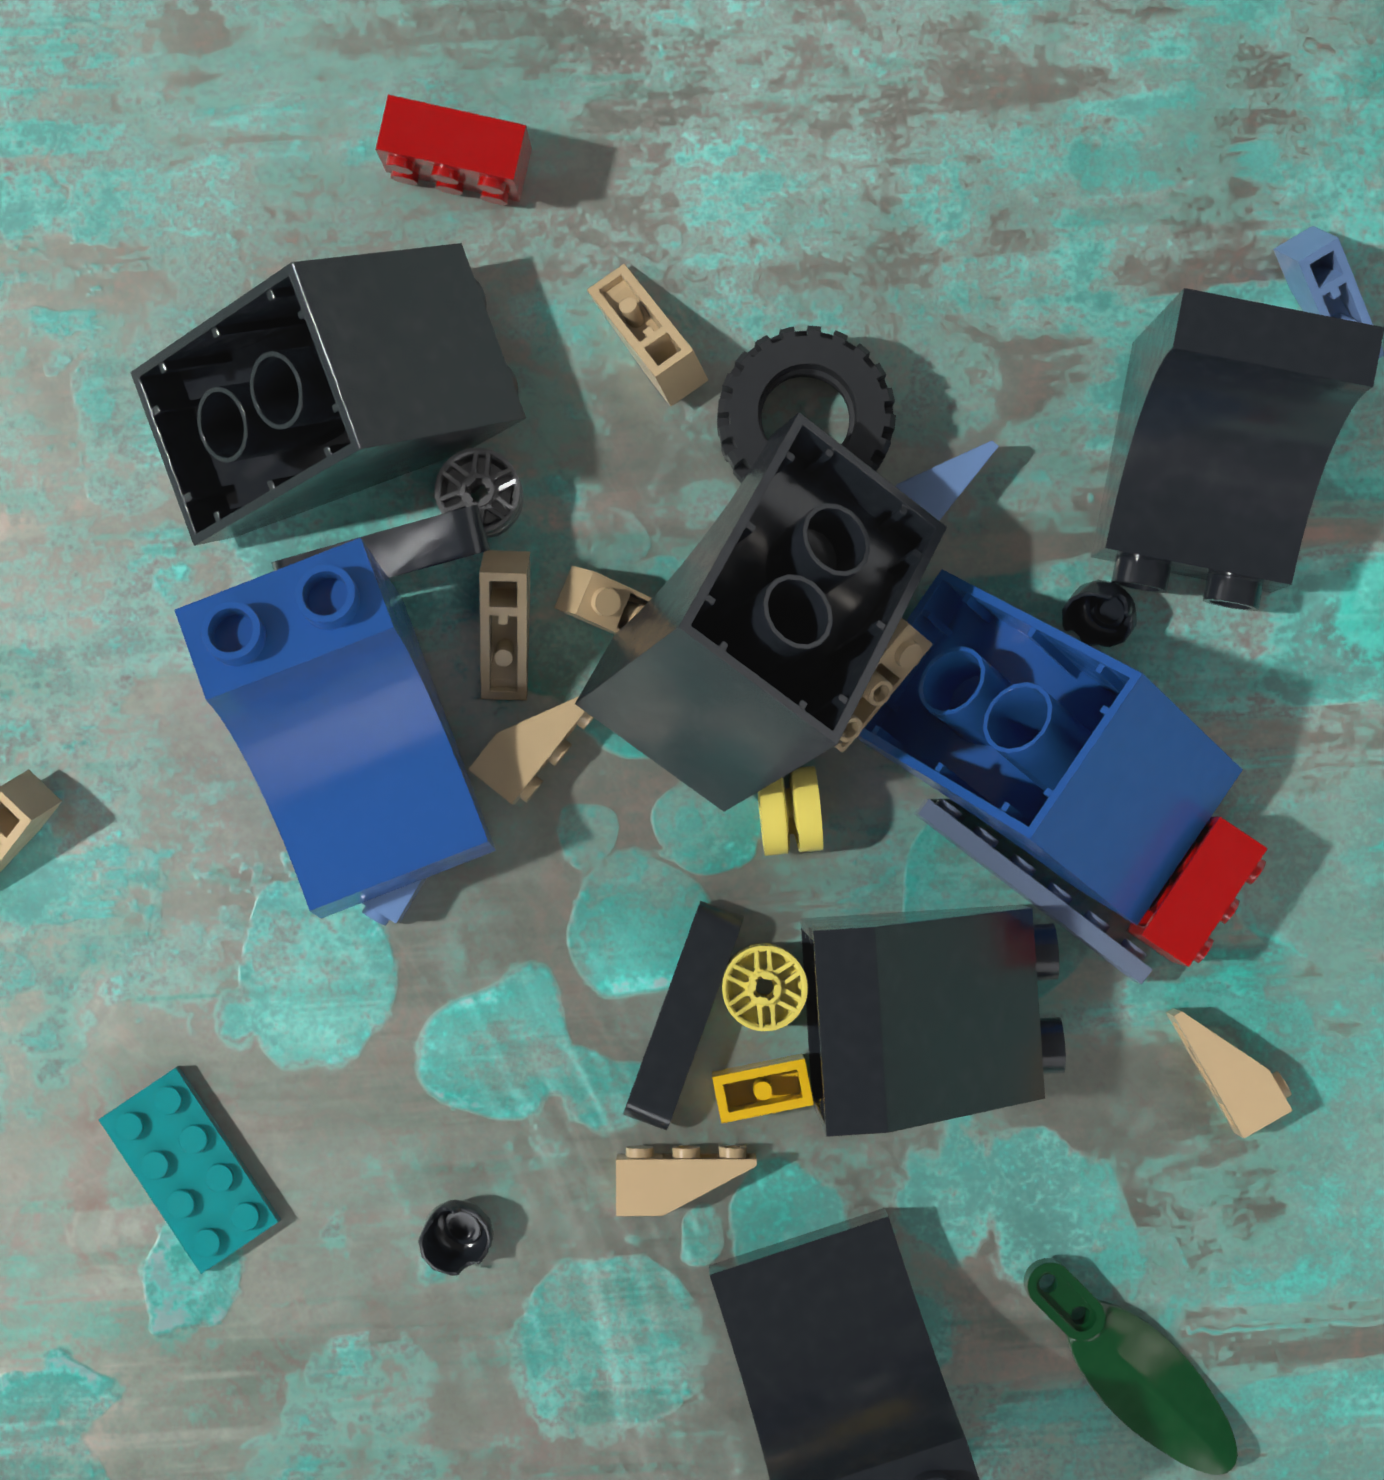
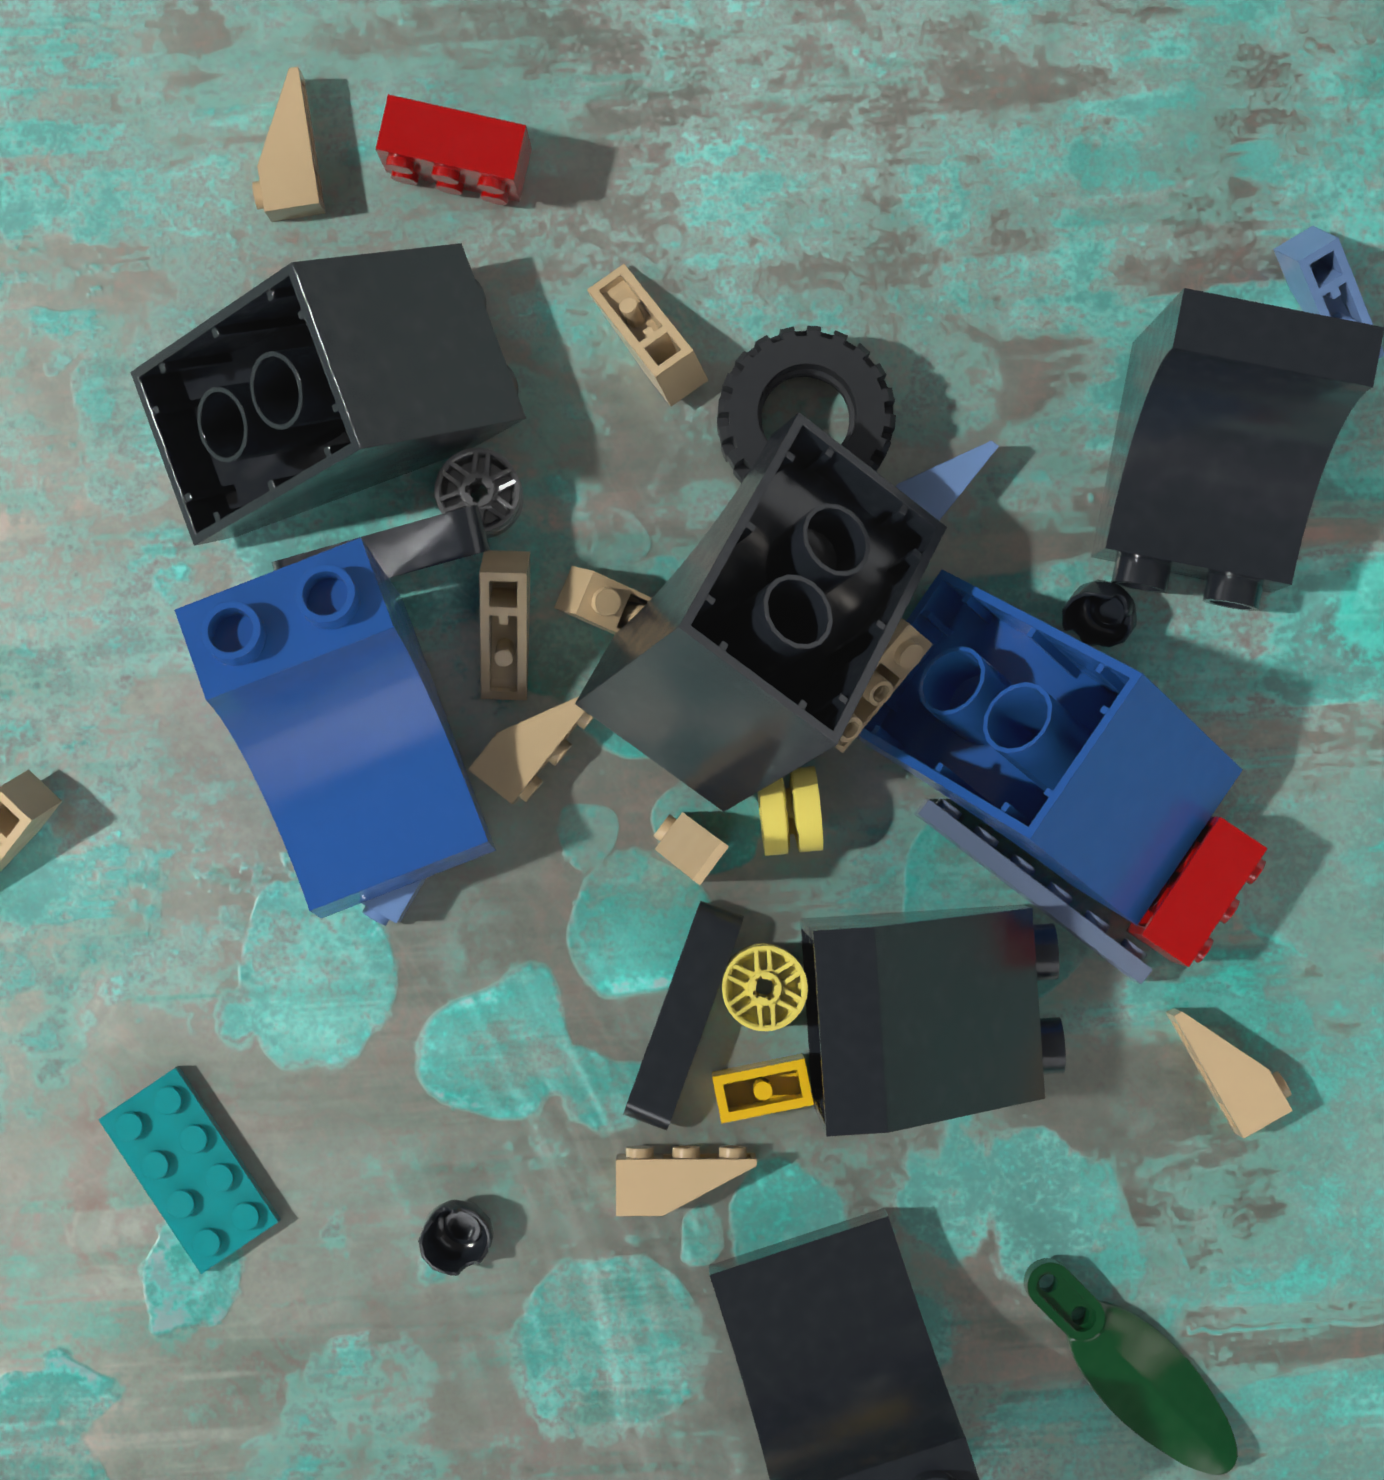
none -> tan slope [252,66,326,222]
none -> tan slope [653,812,729,885]

